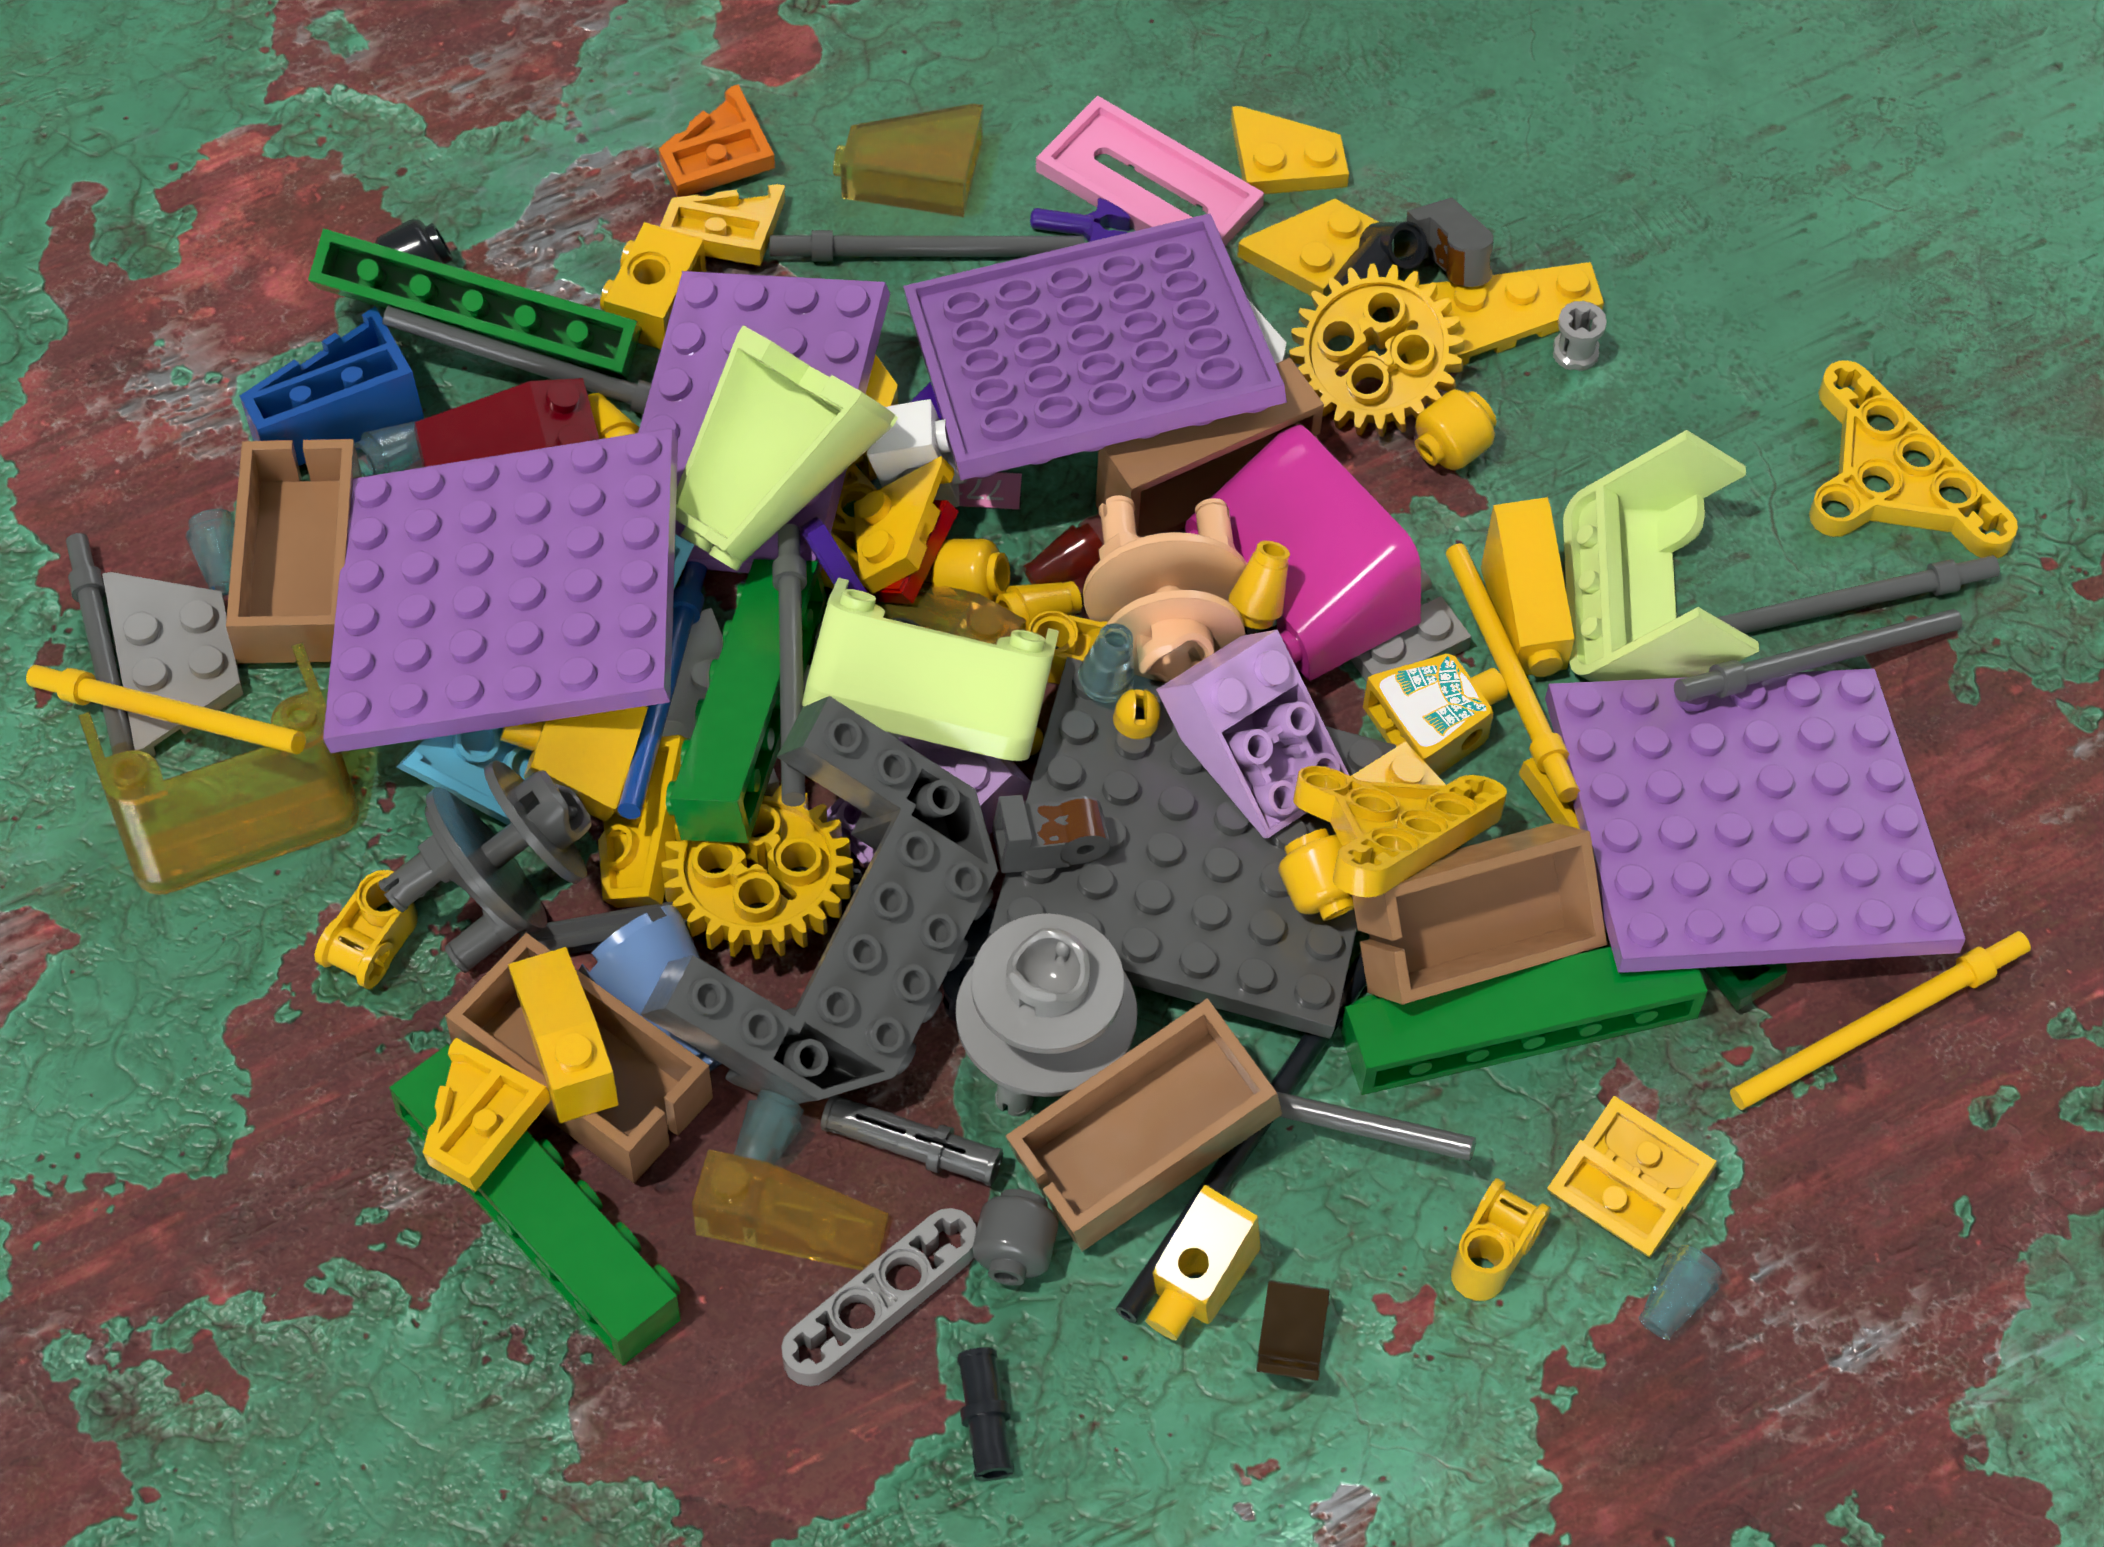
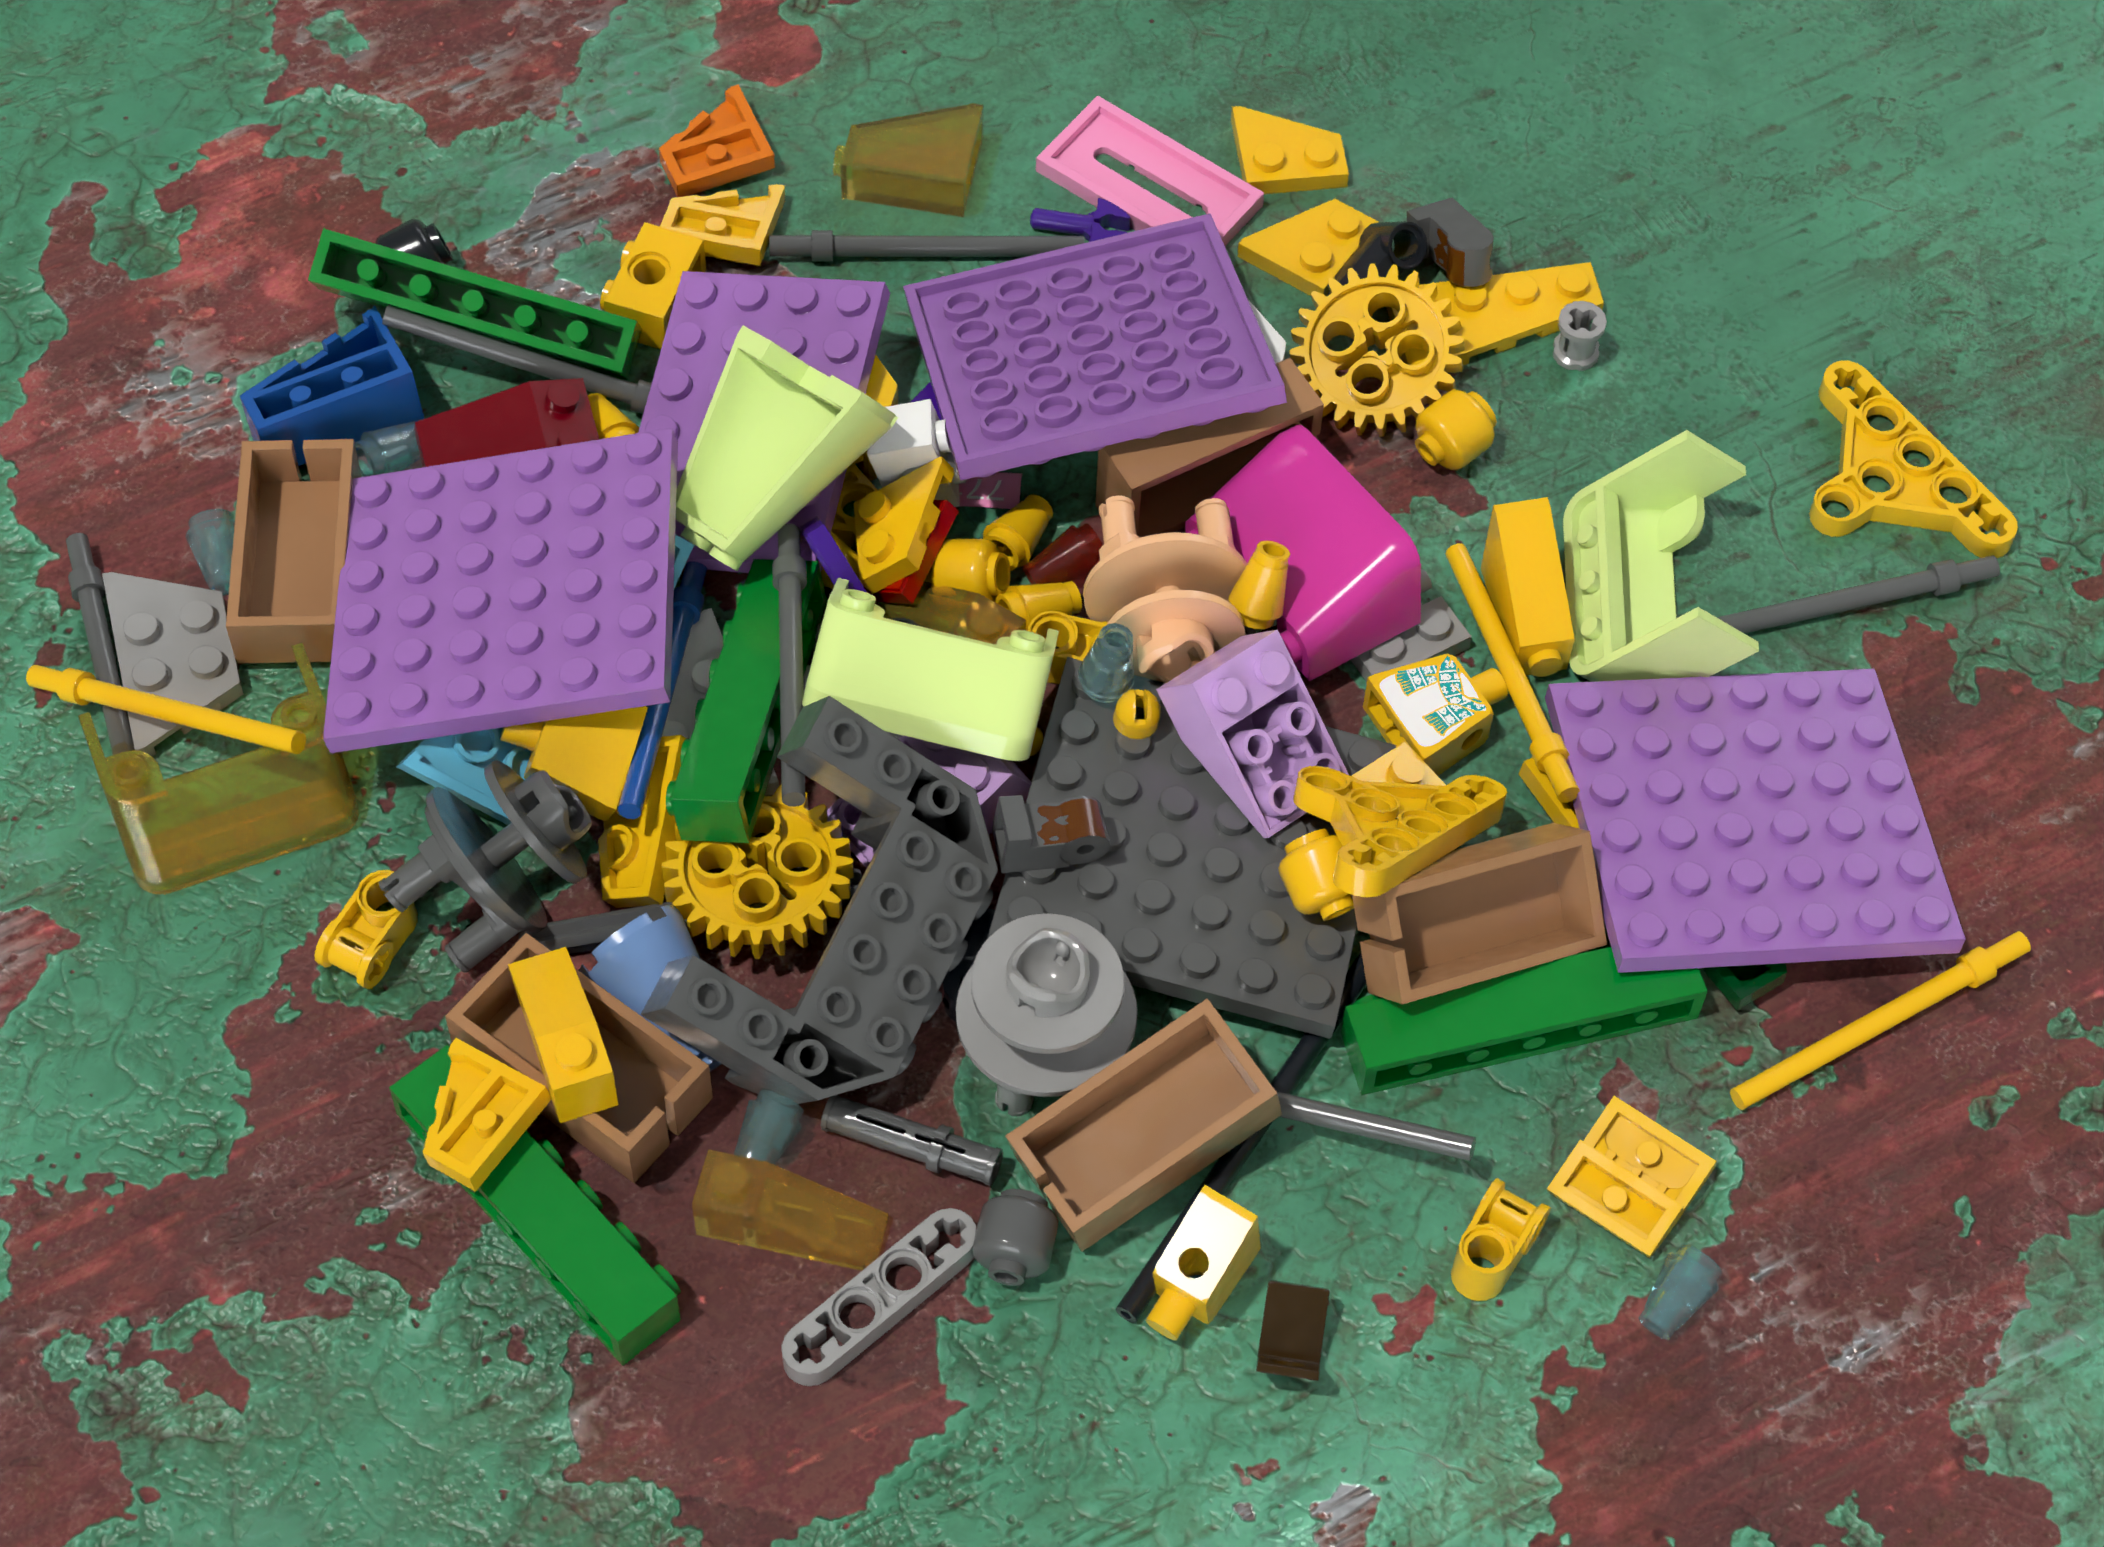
black pin [957,1347,1014,1481] -> none
dark grey bar [1674,609,1962,702] -> none
none -> yellow cone [983,495,1053,571]

